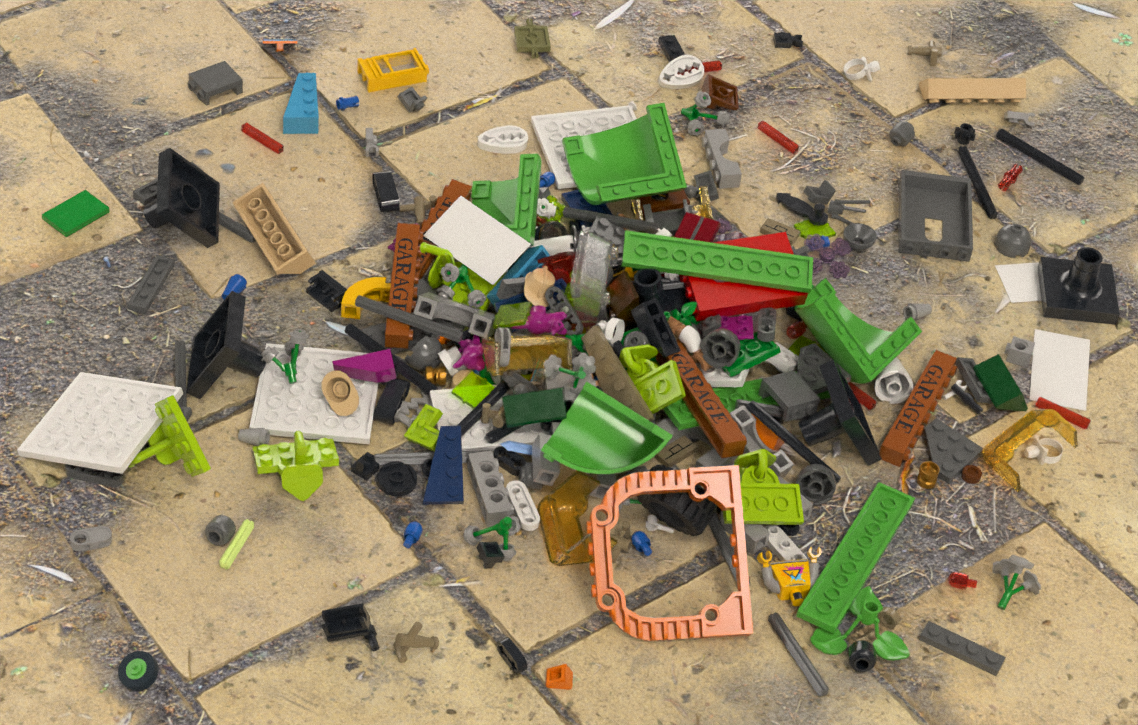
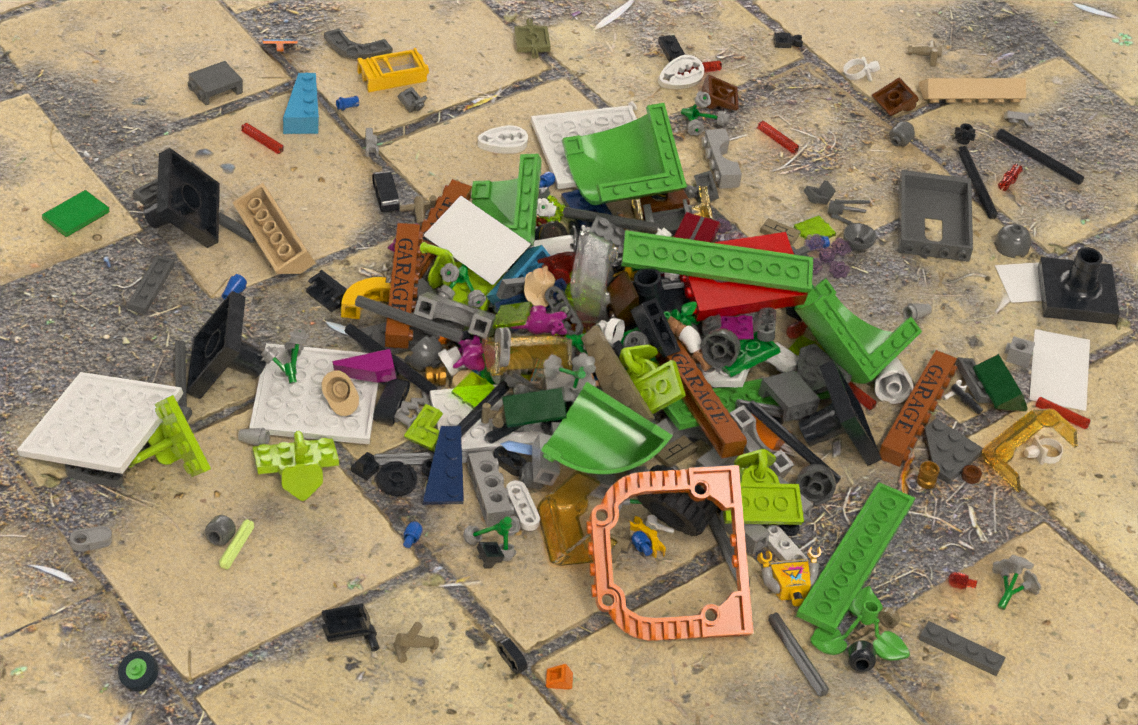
black brick [776,193,828,226] -> none
none -> dark grey plate [324,28,393,59]
none -> yellow piece [629,516,666,558]
none -> reddish brown slope [871,77,919,116]

